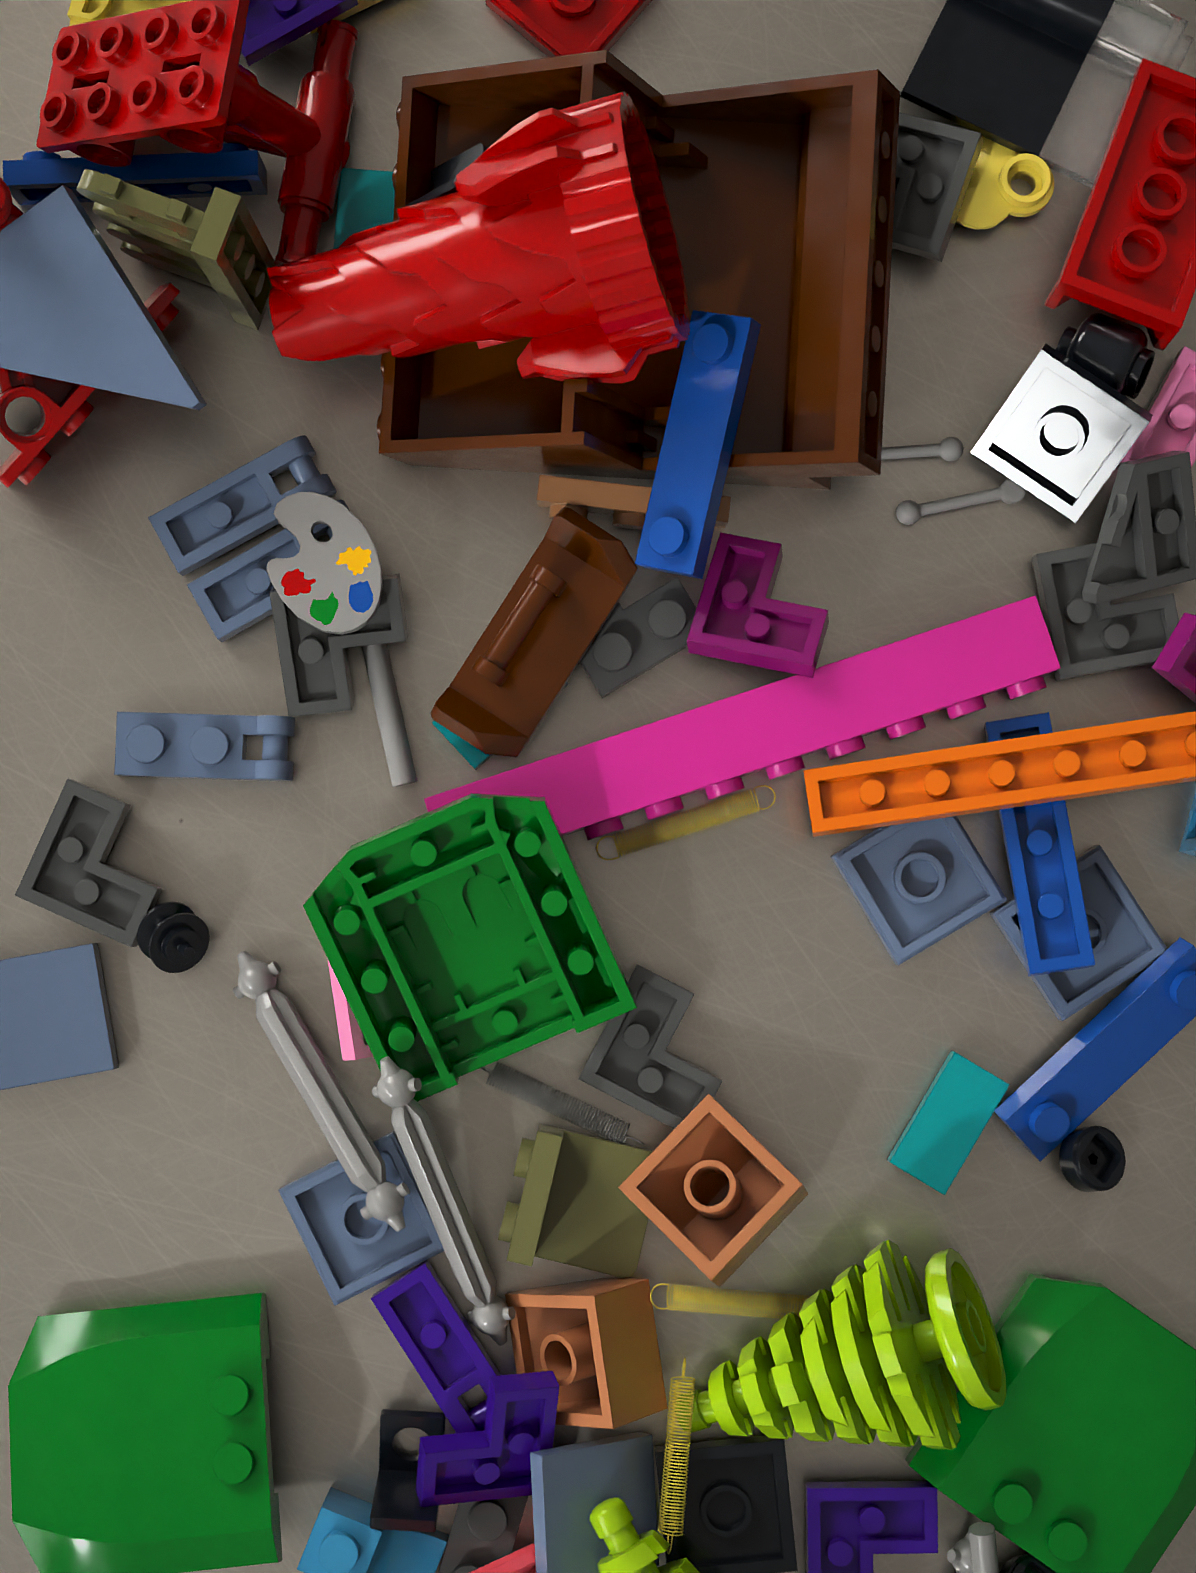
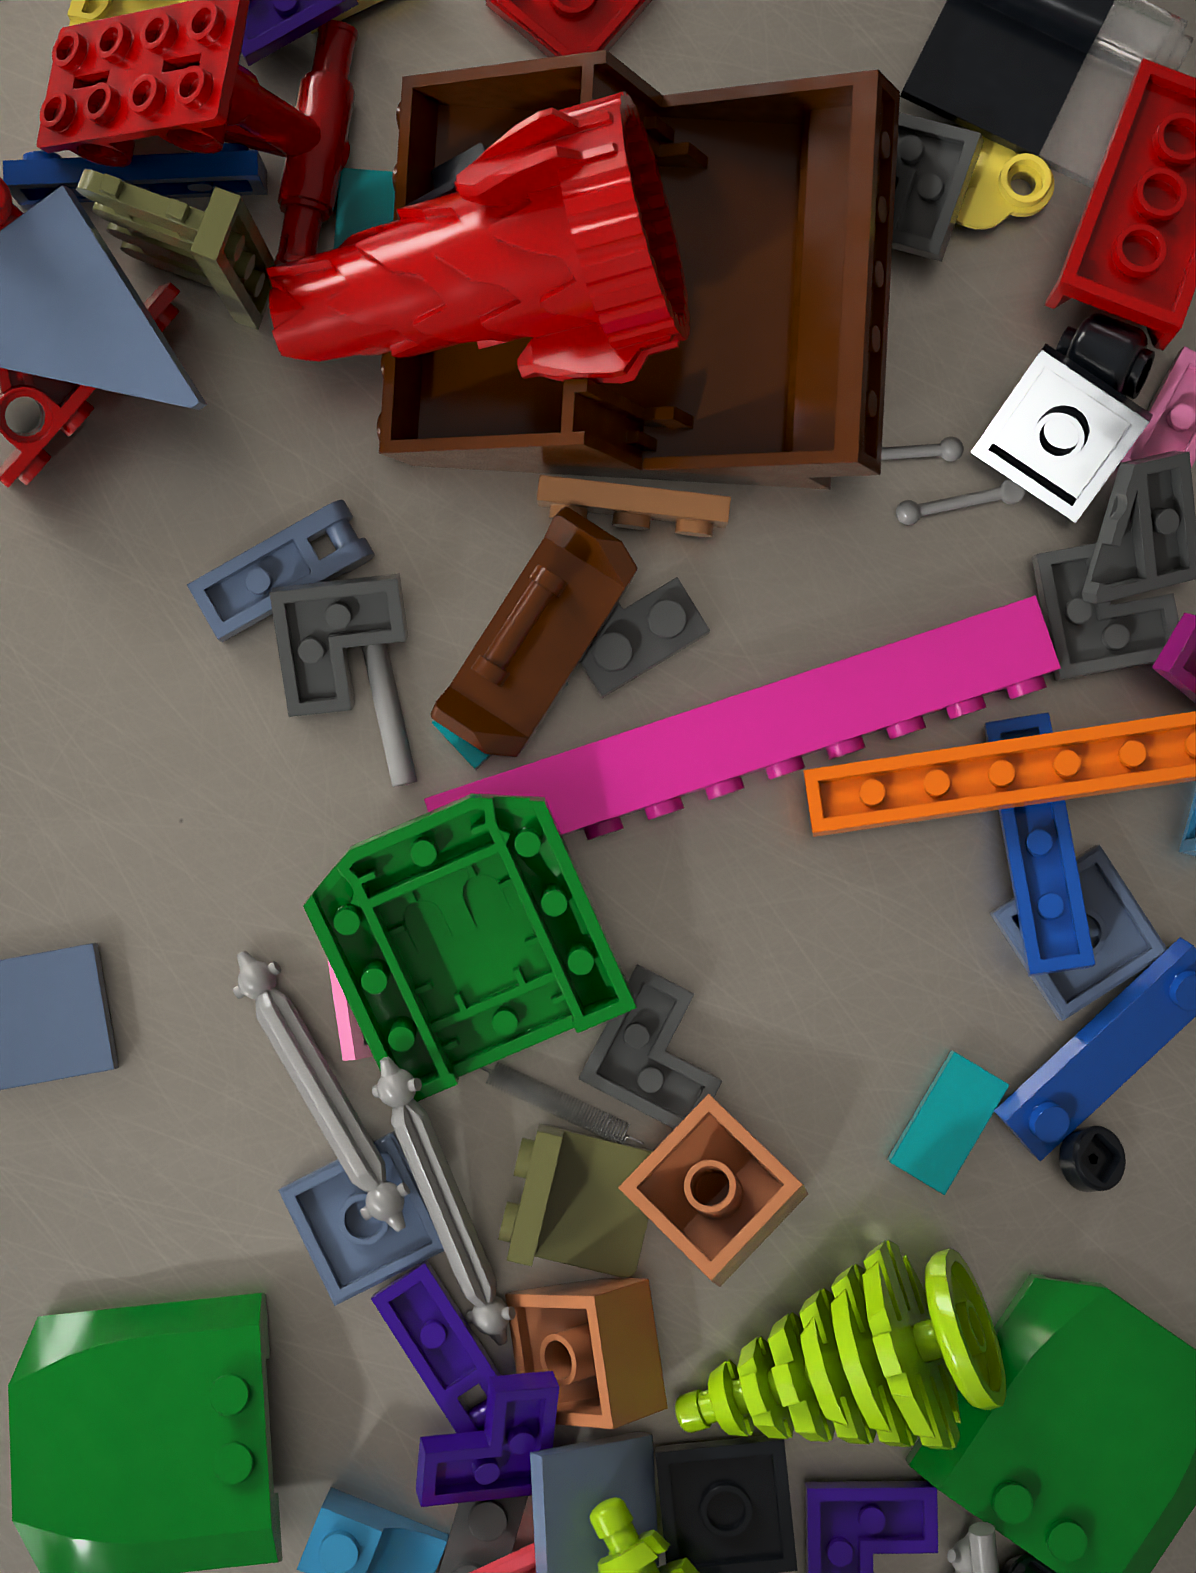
dark grey plate [15,779,162,947] -> none
sand blue plate [114,712,295,781] -> none
black wheel [137,902,210,973] -> none
sand blue plate [148,435,337,576] -> none
light grey piece [267,492,383,635] -> none
black bracket [370,1409,446,1532] -> none
light yellow piece [596,785,776,860] -> none
blue plate [635,310,761,579] -> none
light yellow piece [650,1283,810,1319] -> none
light yellow piece [658,1358,696,1554] -> none
magenta plate [686,532,829,678] -> none
sand blue tile [830,816,1007,965] -> none

